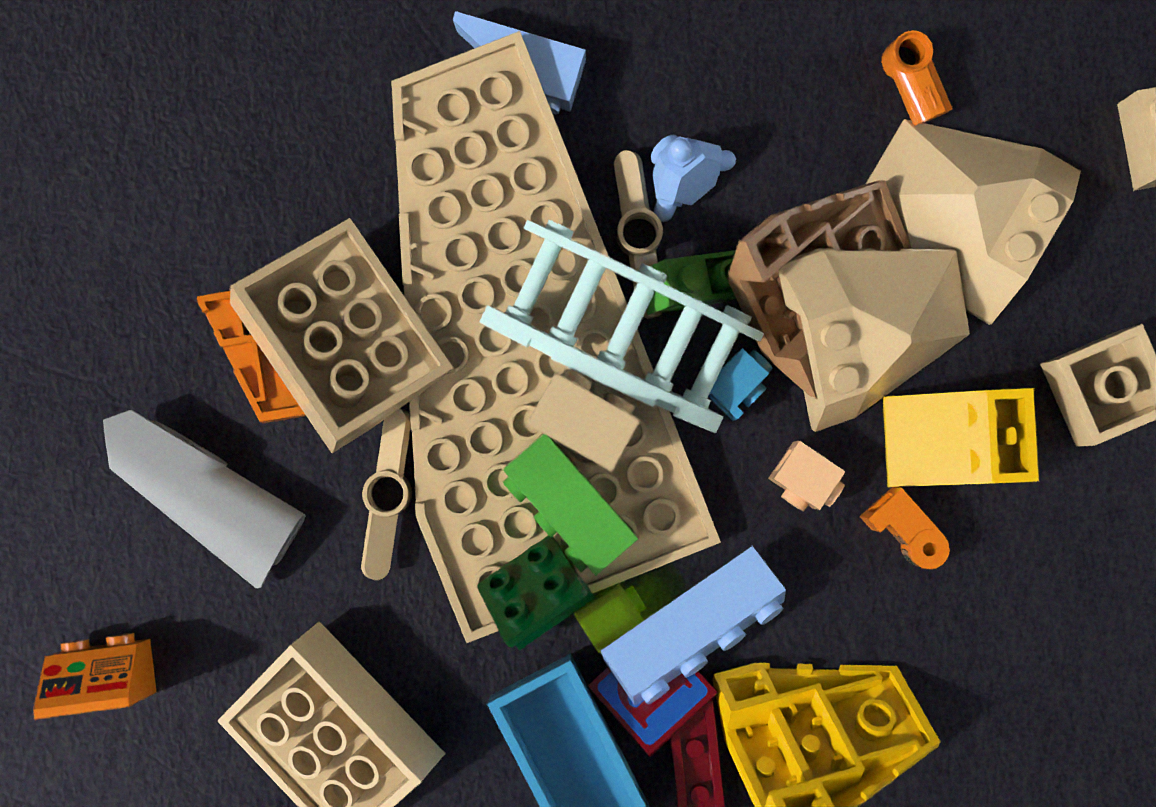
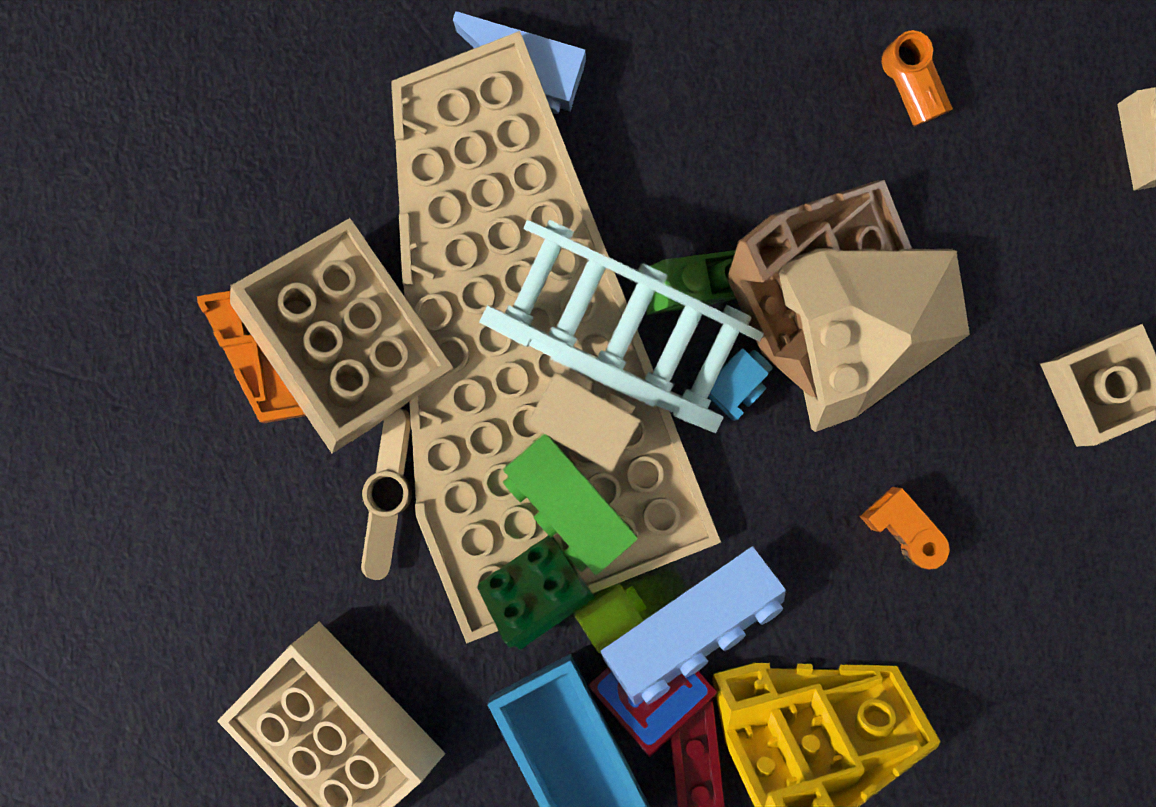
orange slope [33,633,157,719] -> none
light grey panel [103,410,306,589] -> none
tan piece [614,151,663,319] -> none
light blue rock [651,135,736,222] -> none
light nougat brick [768,441,845,512] -> none
tan wedge [866,119,1081,325] -> none
yellow slope [883,388,1039,487] -> none

